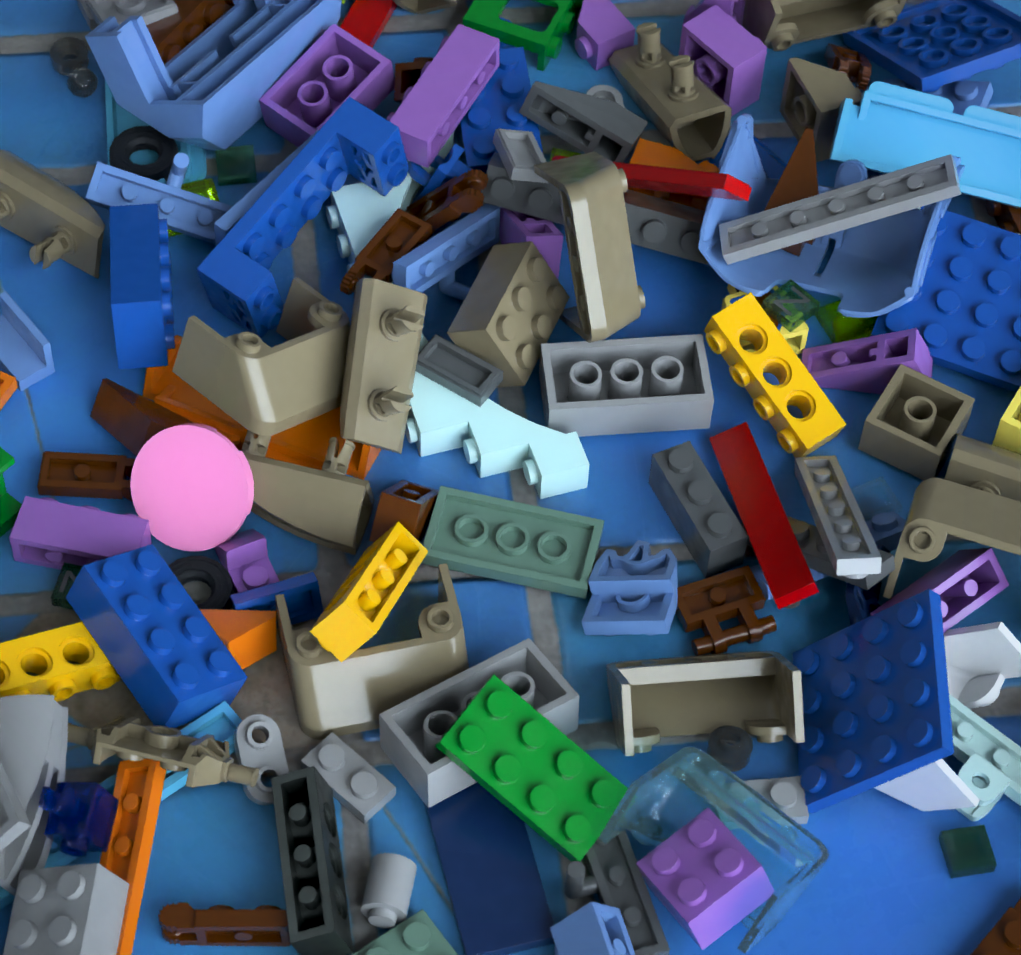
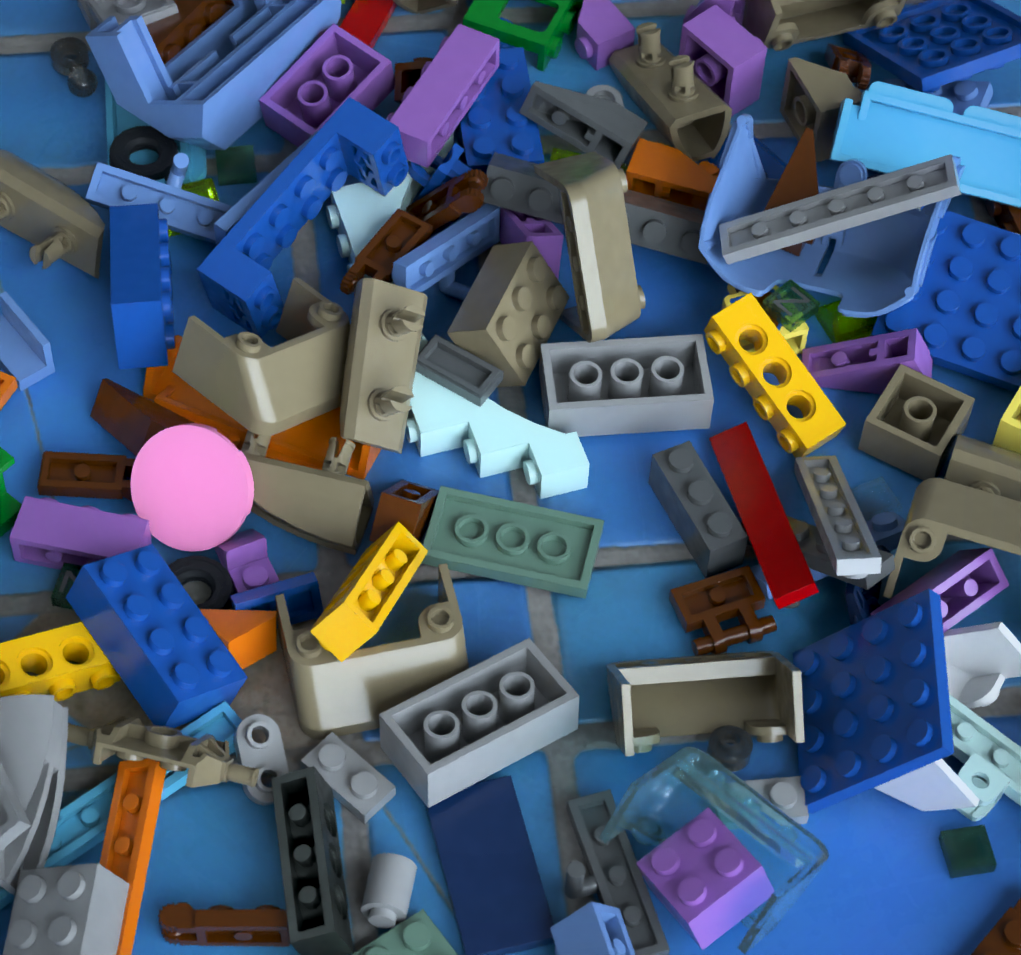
clear blue brick [39,782,119,857] -> none
green plate [435,675,632,862] -> none
light grey tile [493,129,548,183] -> none
red tile [551,155,752,201] -> none
medium blue plate [582,540,678,636] -> none

